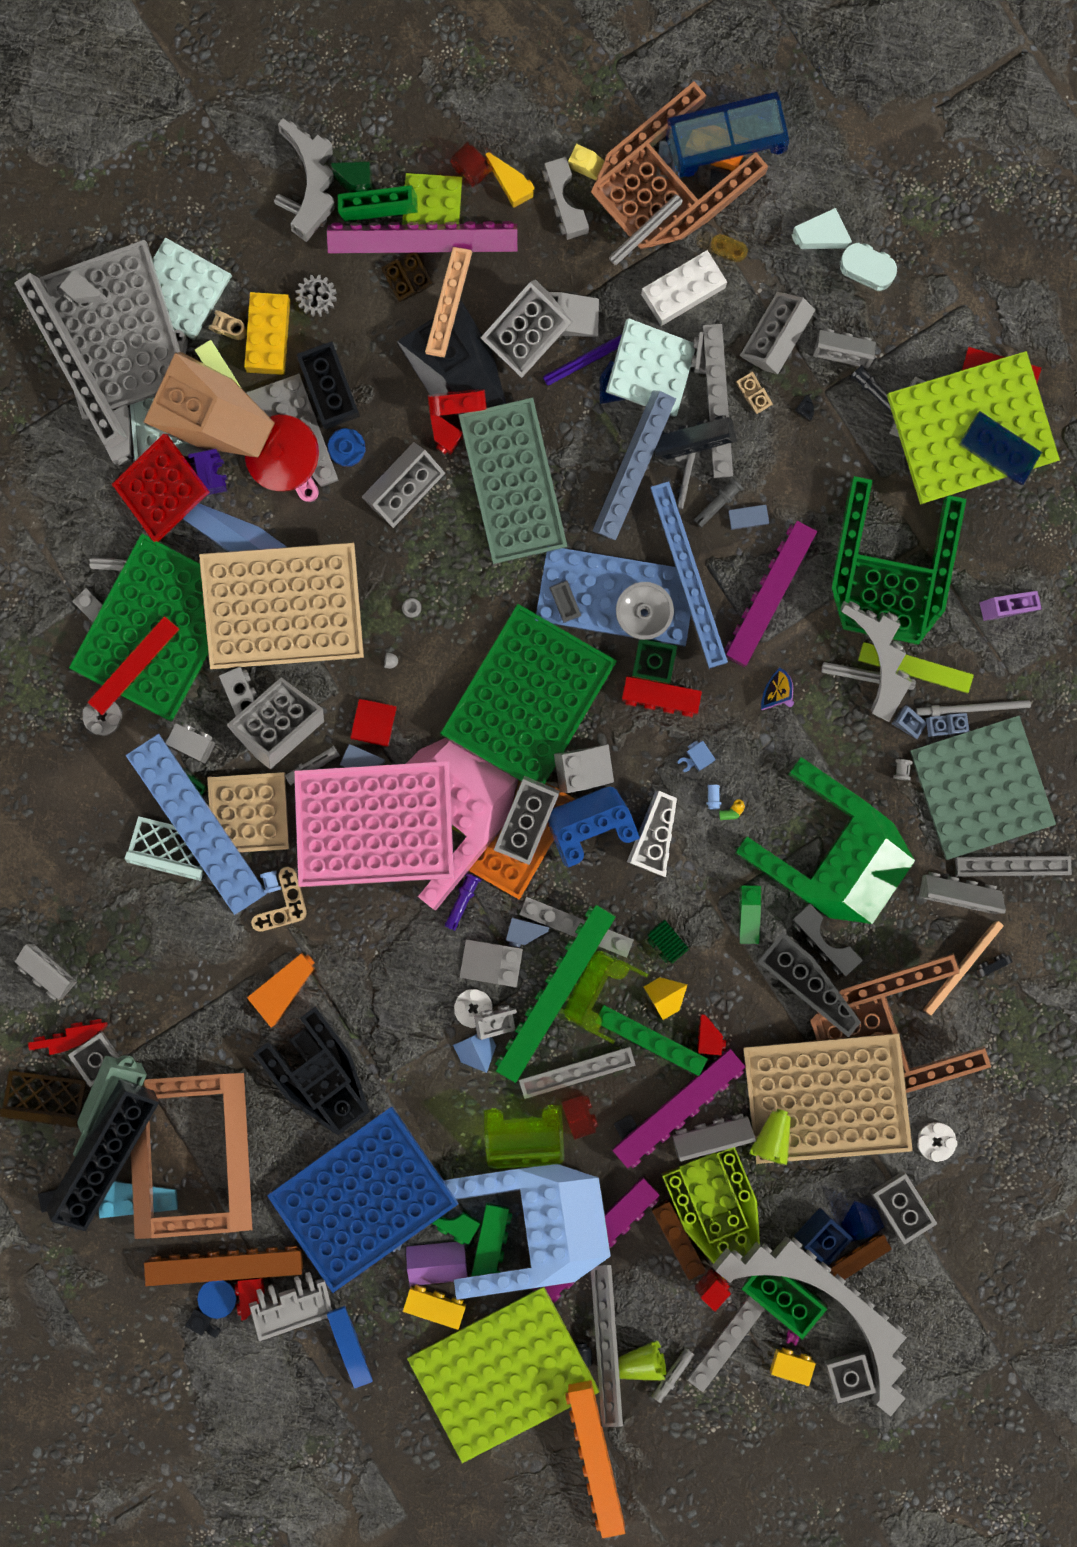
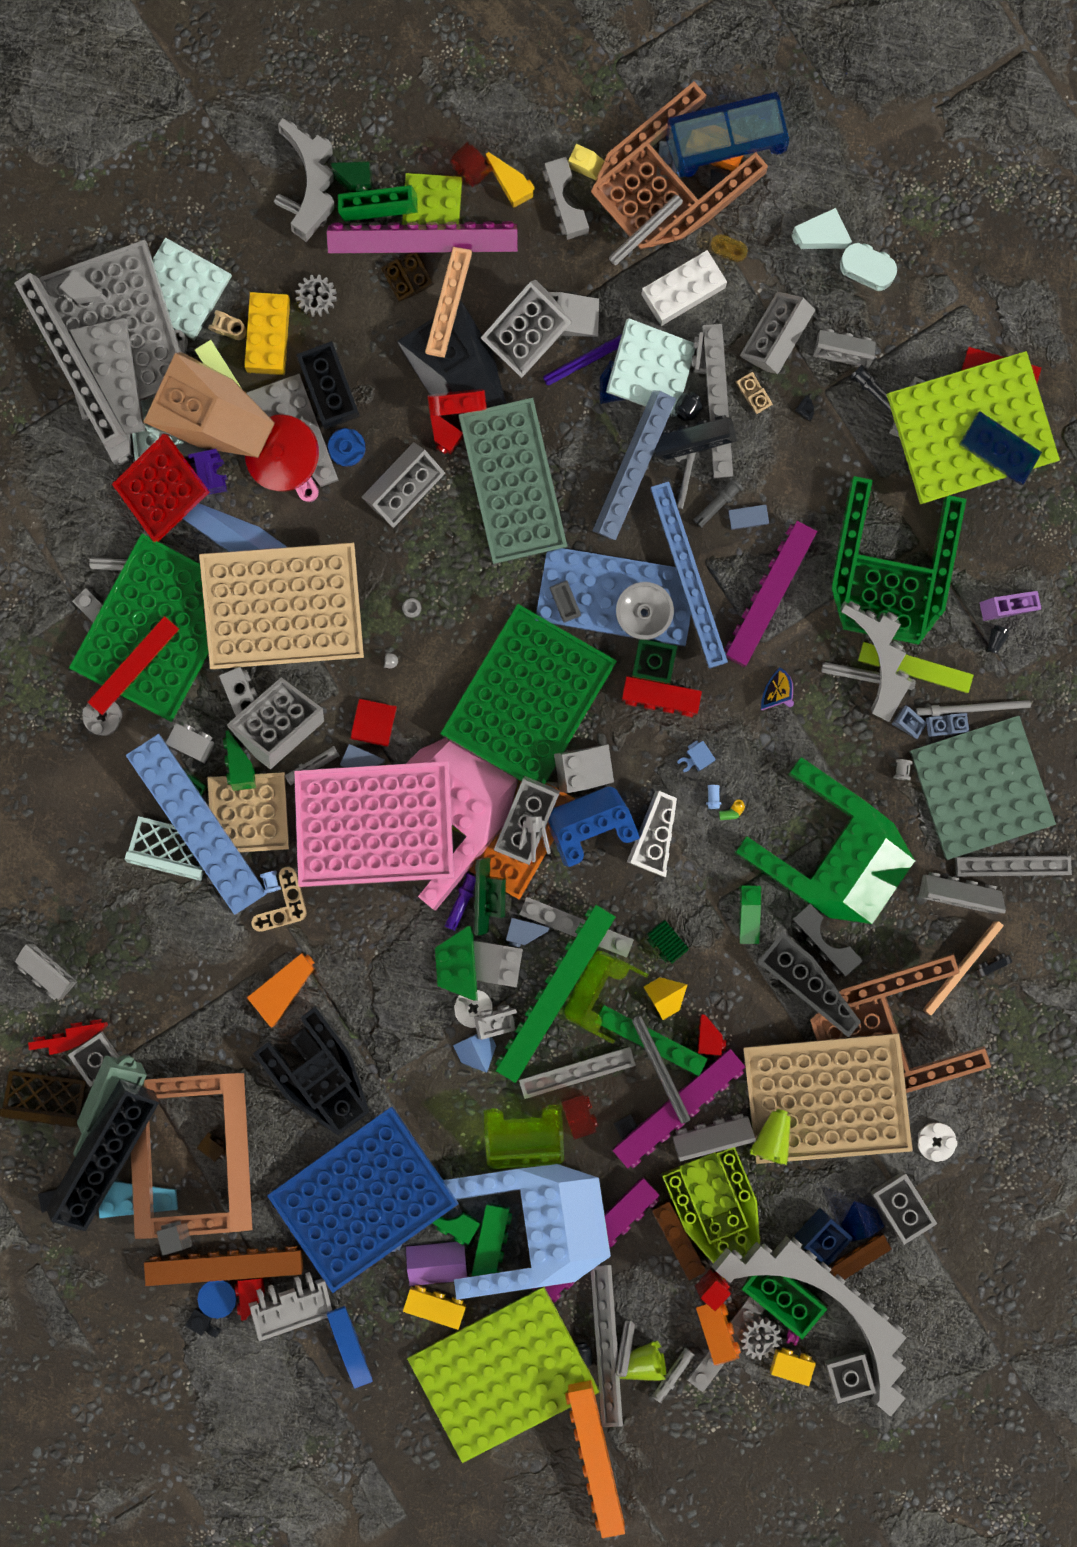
none -> light grey wing [69,318,145,435]
none -> dark grey brick [156,1221,192,1255]
none -> dark brown brick [197,1131,226,1162]
none -> green slope [223,730,256,791]
none -> green wing [435,926,478,1001]
none -> dark green bracket [474,857,506,936]
none -> light grey plant [519,815,551,862]
none -> light grey axle [615,1321,635,1377]
none -> dark grey axle [632,1015,690,1124]
none -> black head [675,392,702,422]
none -> orange brick [696,1303,741,1366]
none -> light grey gear [738,1316,781,1360]
none -> black cone [987,624,1009,654]

